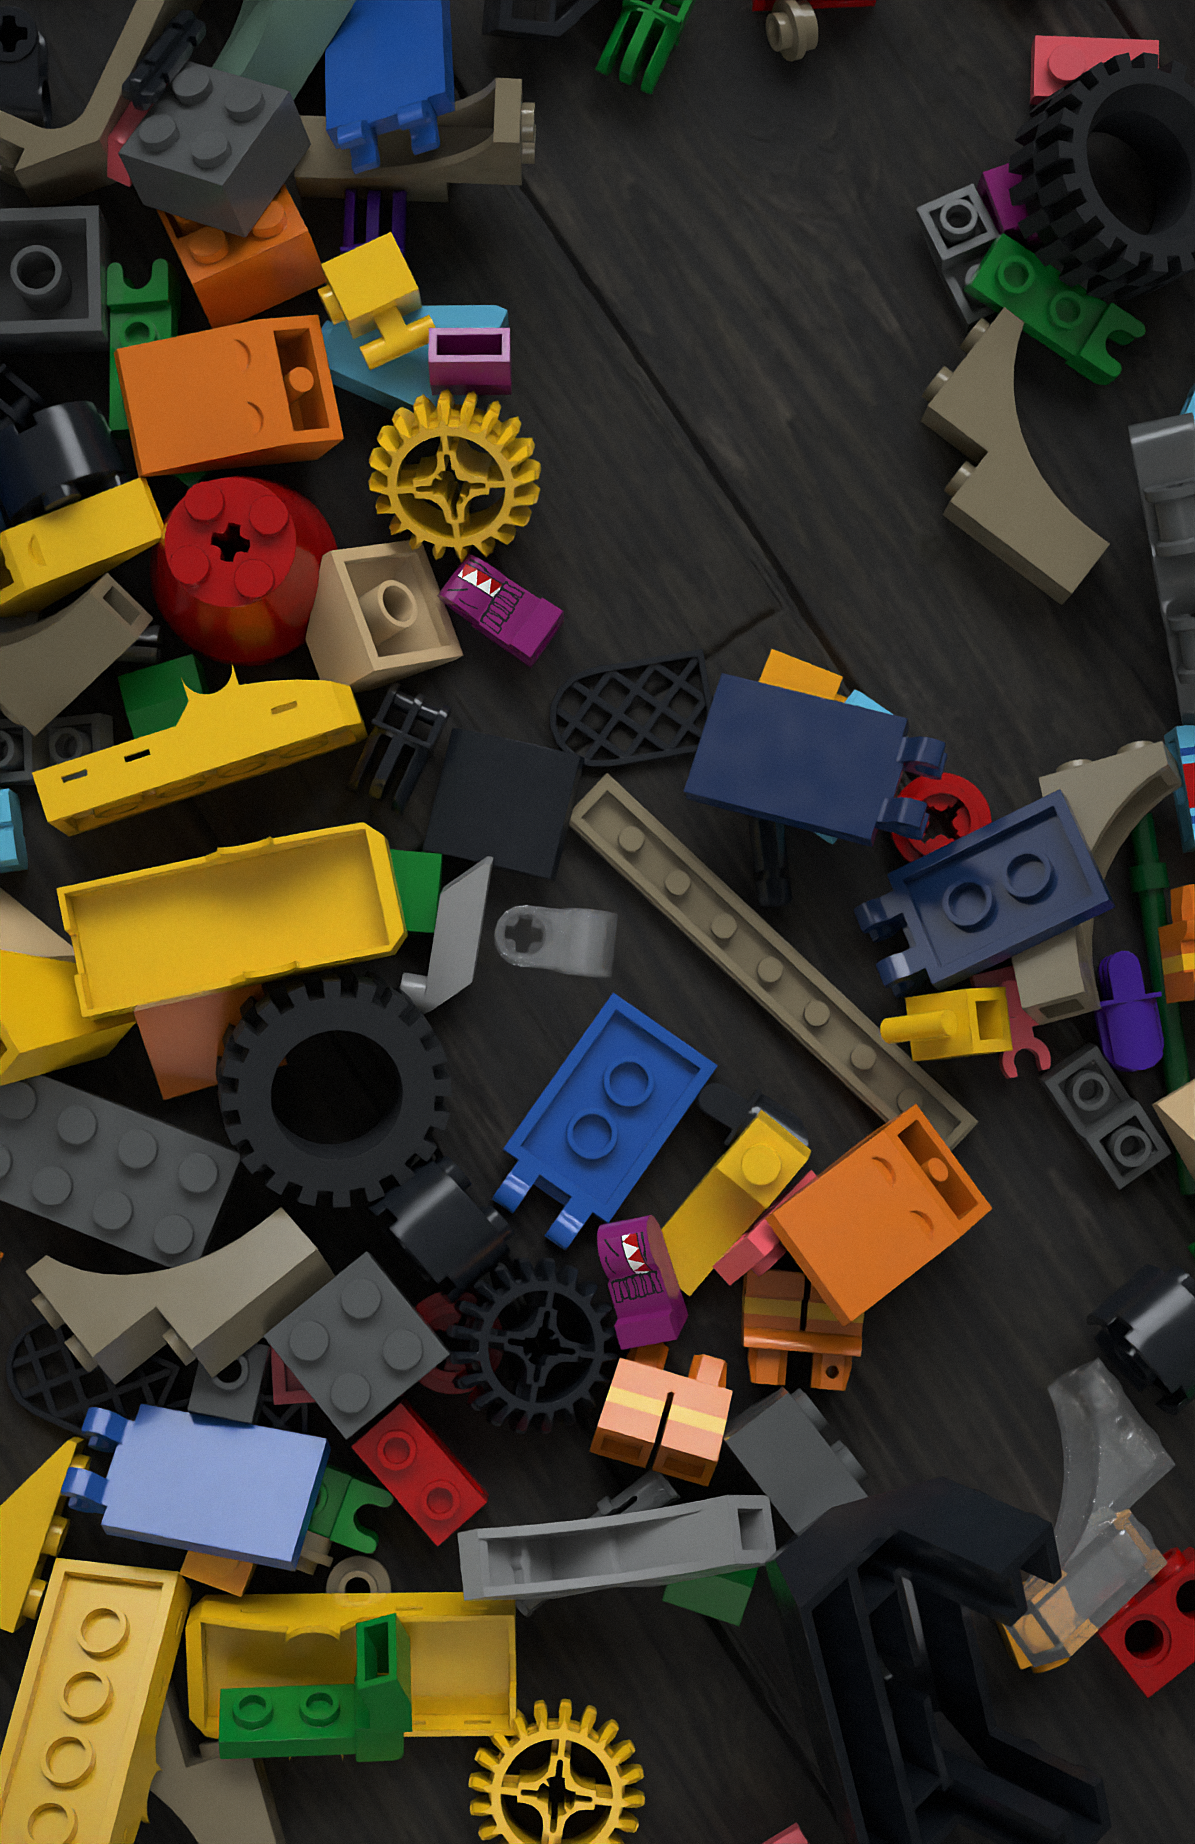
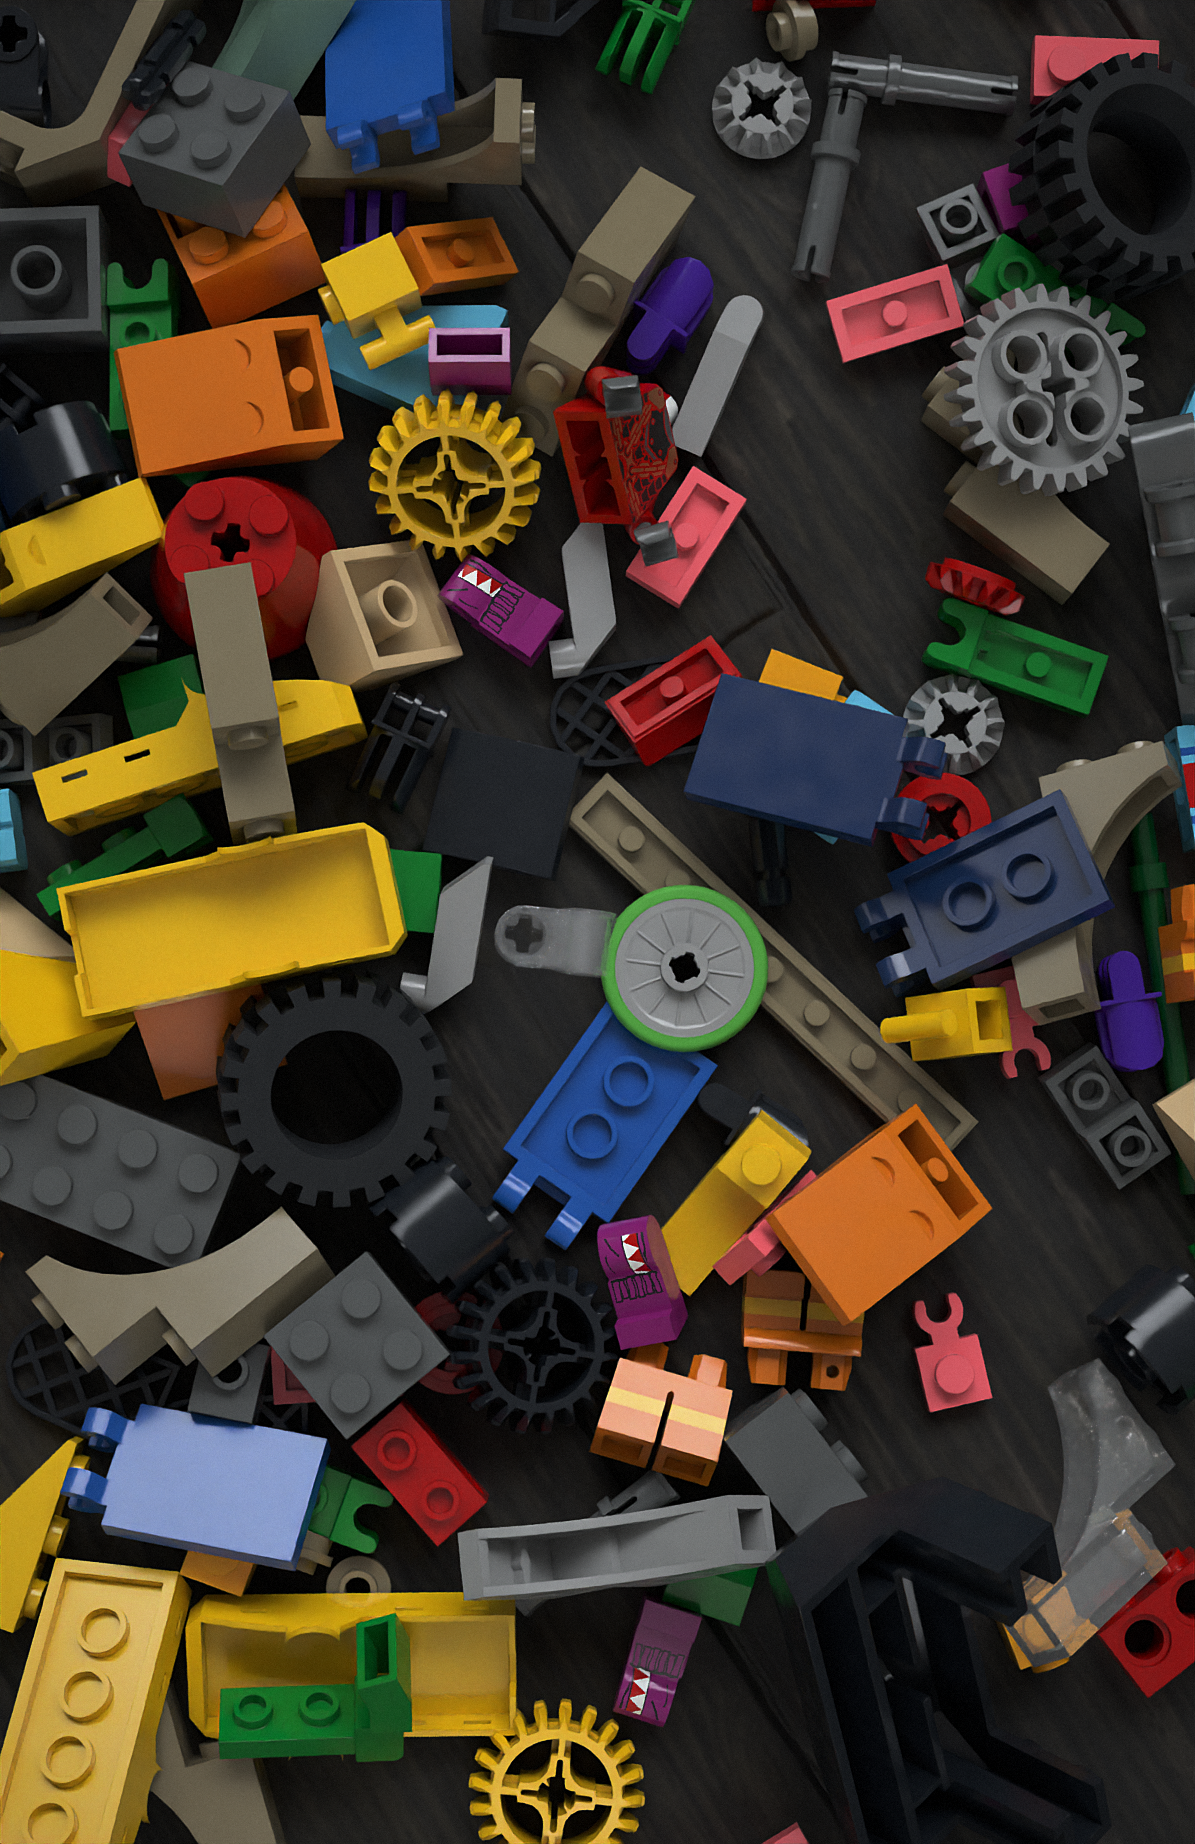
none -> green plate [36,793,214,921]
none -> dark tan arch [184,562,297,846]
none -> orange plate [394,217,519,296]
none -> dark tan arch [500,167,696,456]
none -> light grey piece [548,523,616,679]
none -> red torso [553,366,679,566]
none -> light grey wheel [601,885,768,1052]
none -> red slope [604,635,743,766]
none -> magenta leg [612,1591,702,1727]
none -> dark purple arm [626,257,714,376]
none -> coral plate [626,466,747,609]
none -> light grey piece [672,295,764,457]
none -> light grey gear [712,57,812,159]
none -> dark grey pin [790,88,868,283]
none -> coral plate [825,264,964,364]
none -> dark grey pin [827,51,1018,117]
none -> light grey gear [903,674,1005,776]
none -> coral plate [912,1292,993,1412]
none -> green plate [921,598,1109,719]
none -> red gear [925,558,1025,615]
none -> light grey gear [944,284,1144,496]

